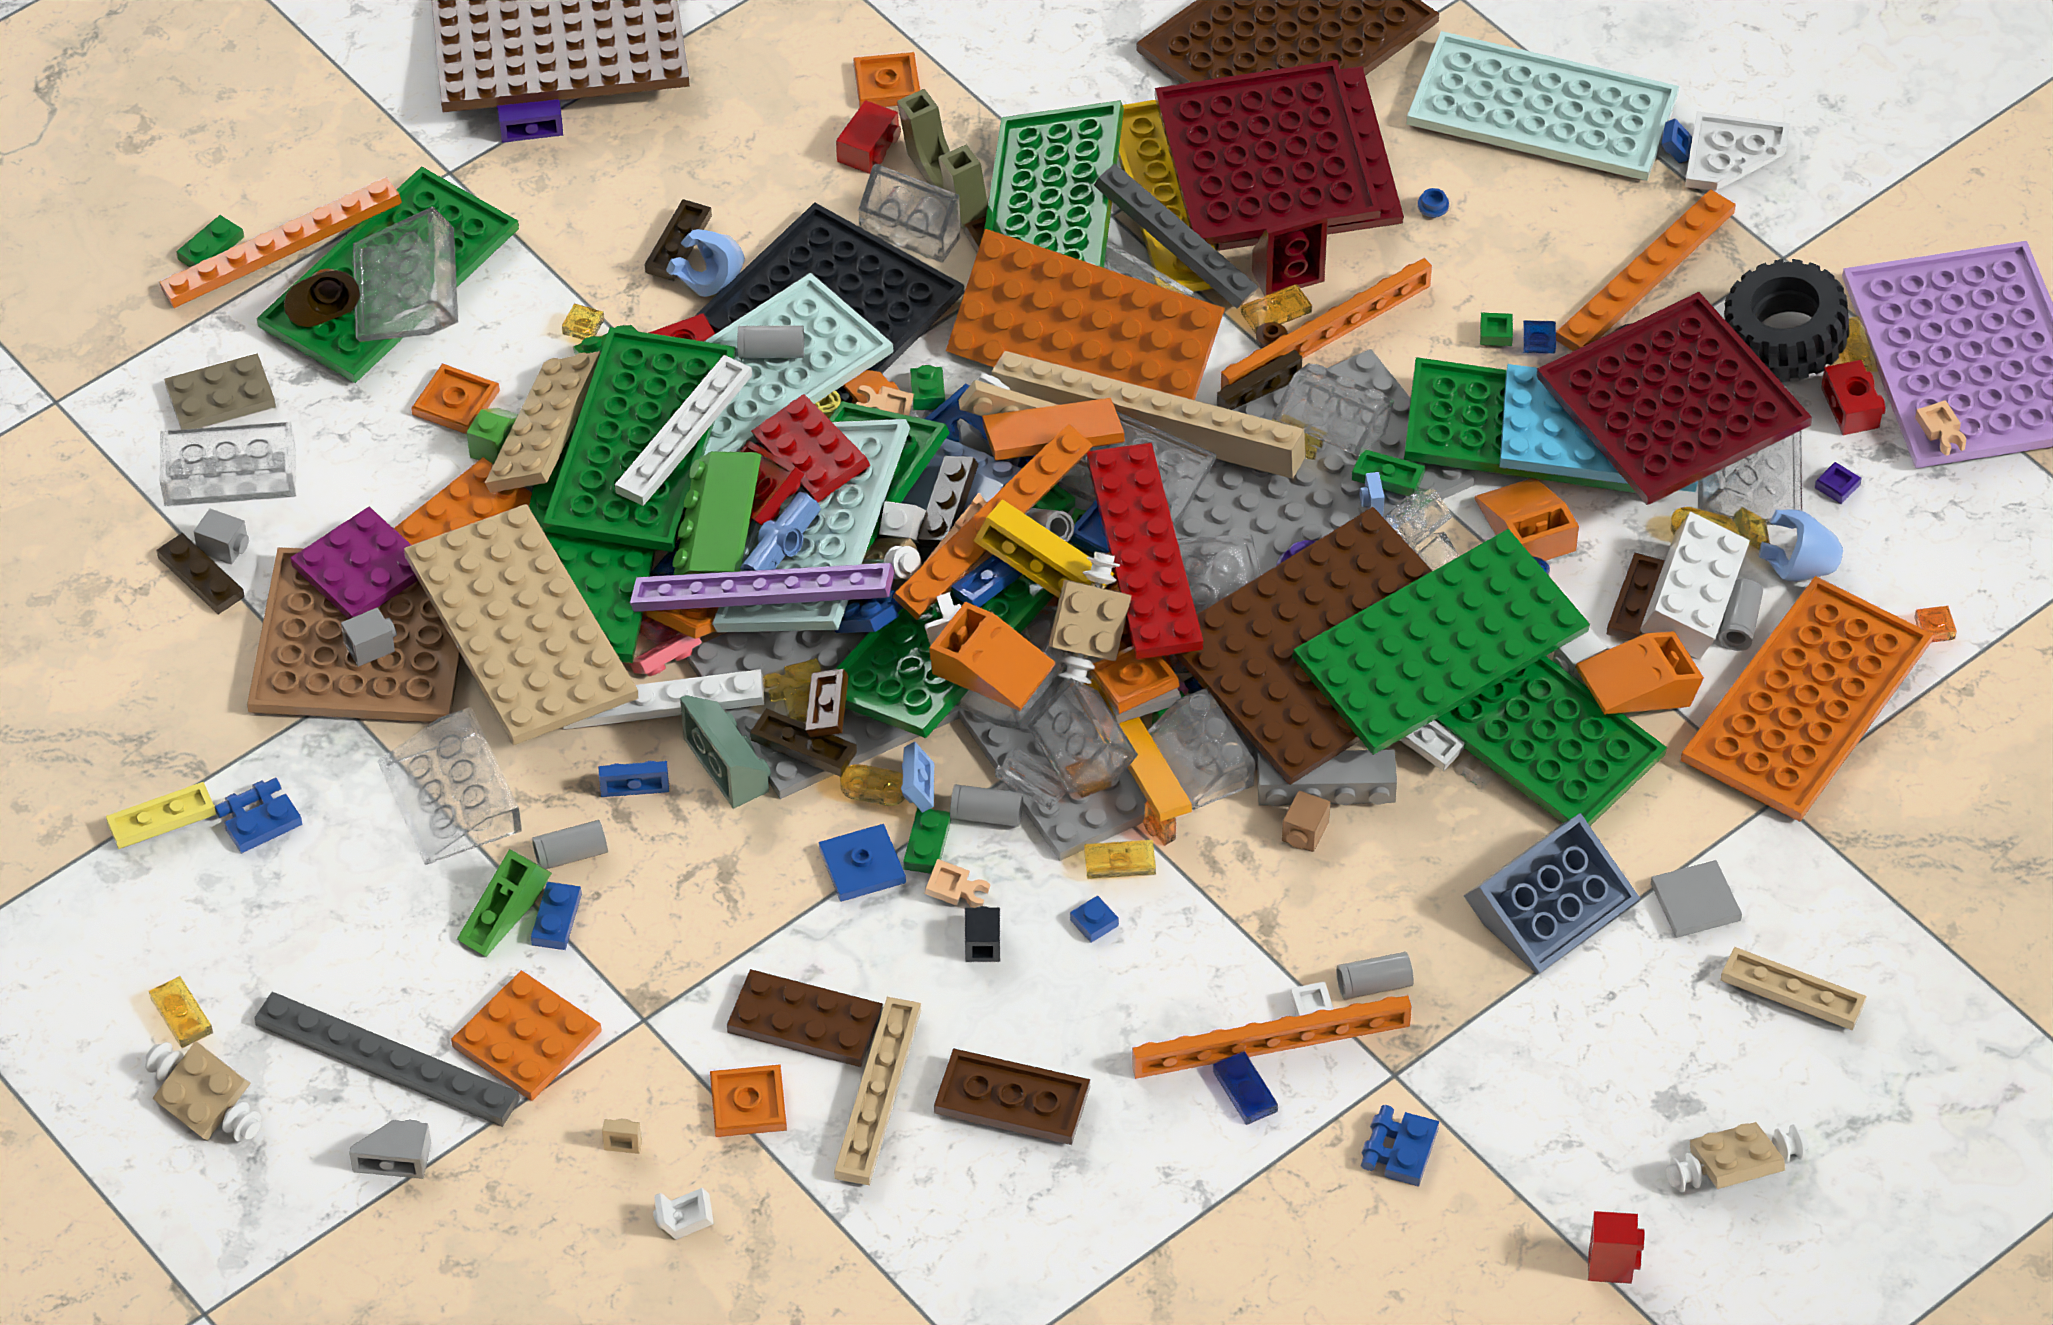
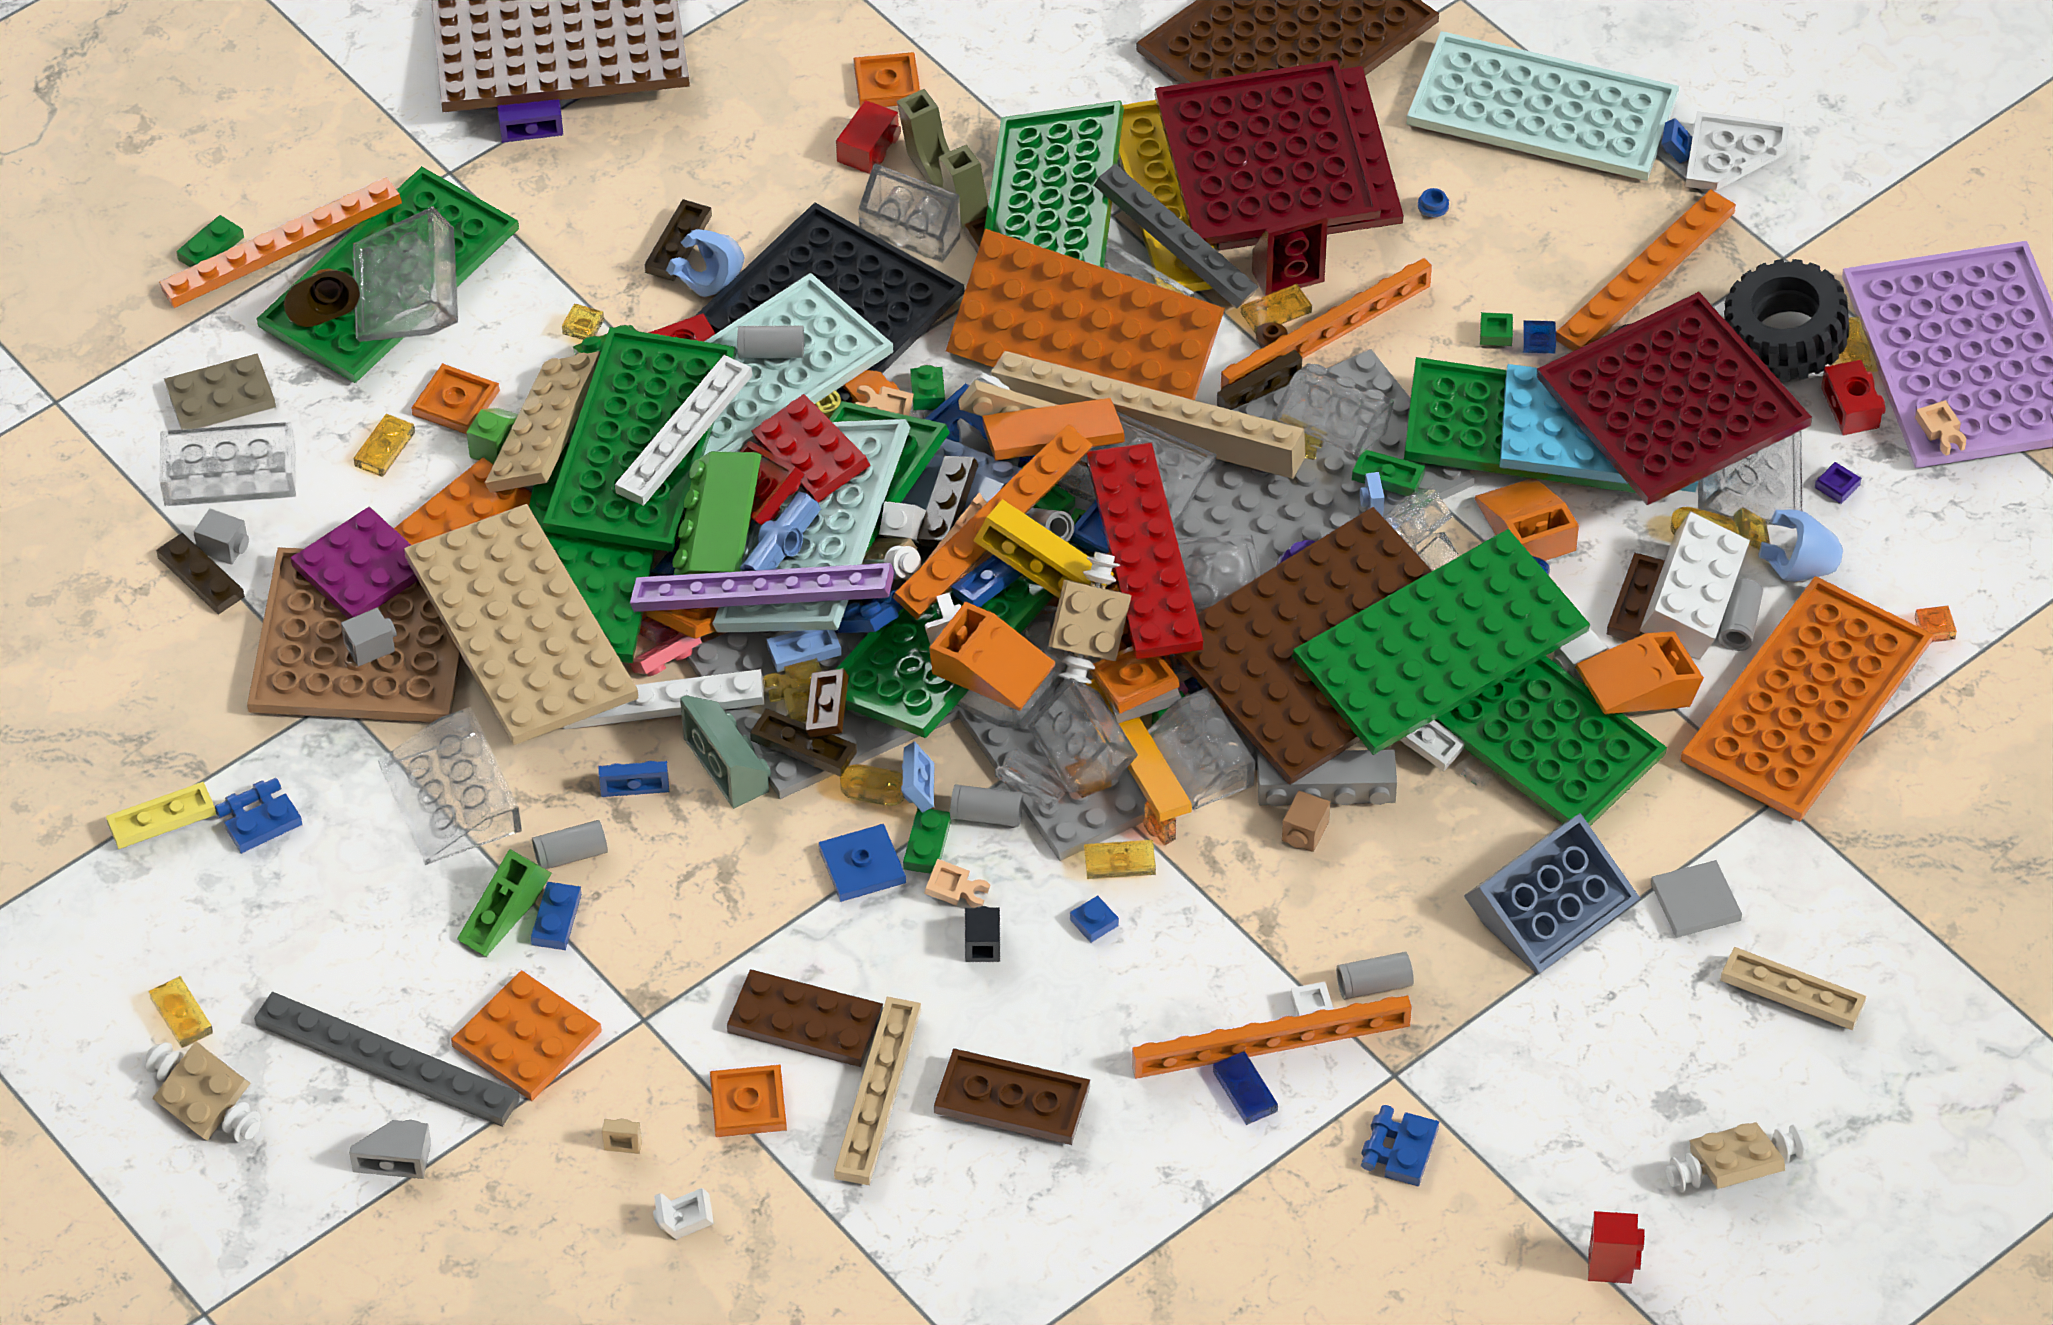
none -> clear yellow plate [353,414,415,477]
none -> light blue plate [767,630,841,672]

